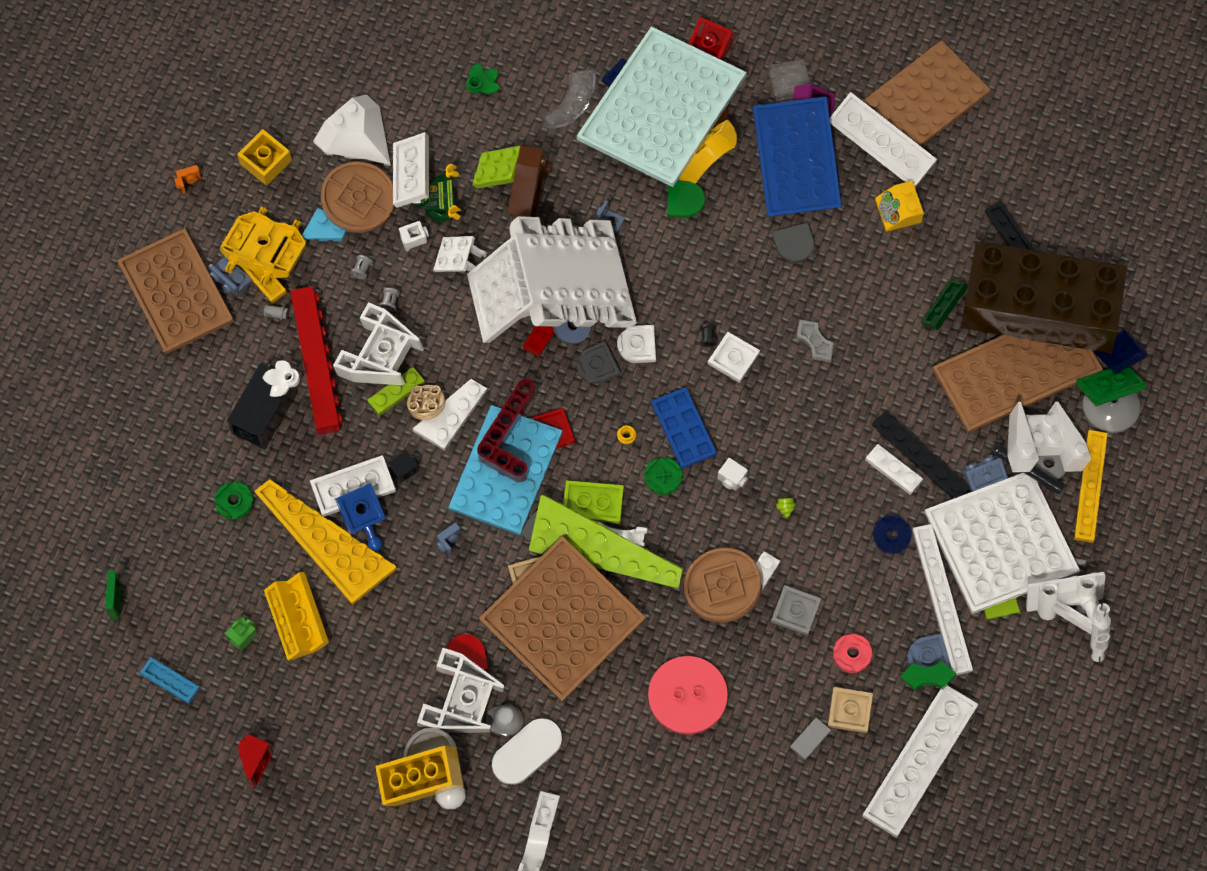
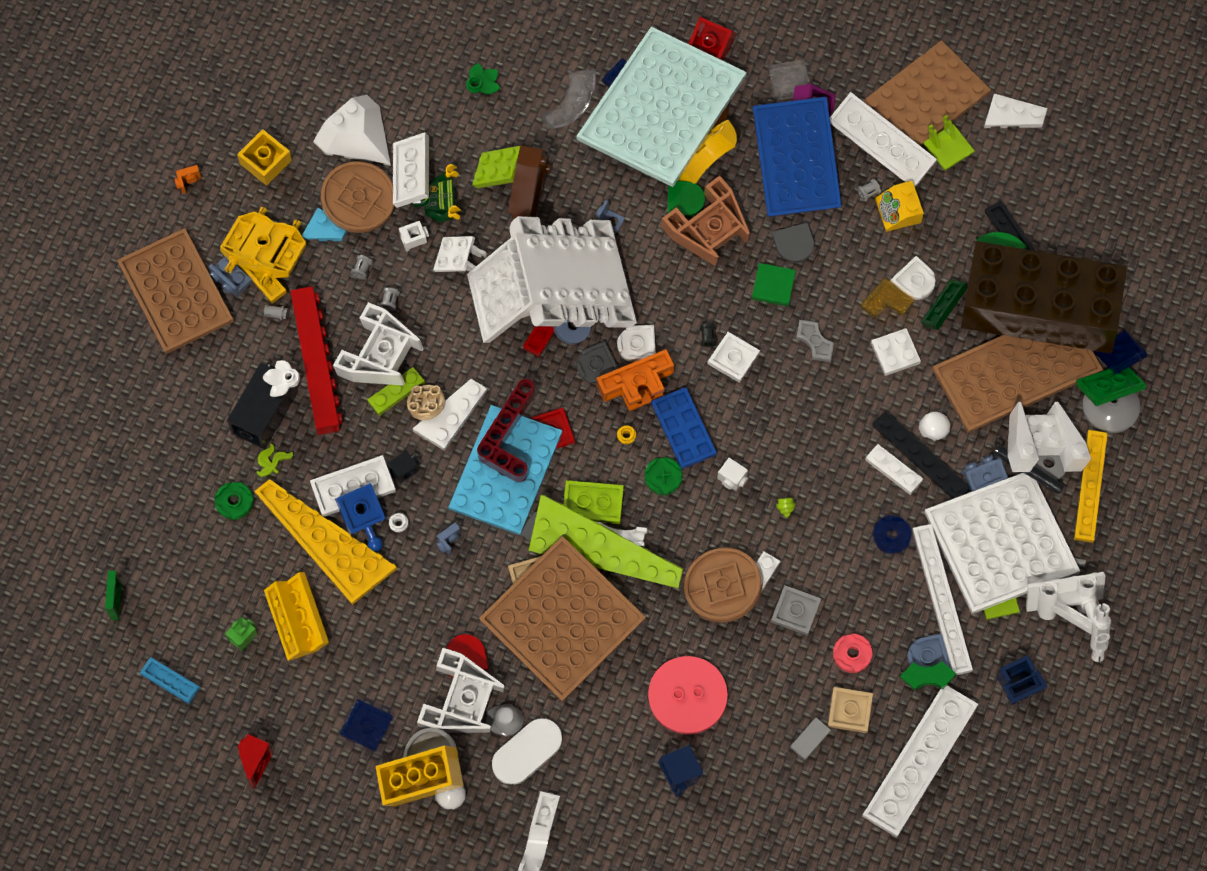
none -> lime piece [257,444,294,478]
none -> clear blue plate [340,699,393,752]
none -> white plate [389,513,408,532]
none -> orange piece [596,349,674,411]
none -> dark blue plate [658,745,704,797]
none -> nougat wedge [661,176,750,266]
none -> green tile [752,263,796,307]
none -> light grey bush [857,179,881,202]
none -> clear yellow plate [861,278,914,319]
none -> white plate [871,328,921,376]
none -> white tile [890,256,935,300]
none -> white hair [919,412,950,441]
none -> lime plate [923,115,975,171]
none -> green tile [976,232,1028,249]
none -> white wing [984,94,1047,128]
none -> dark blue plate [996,655,1048,705]

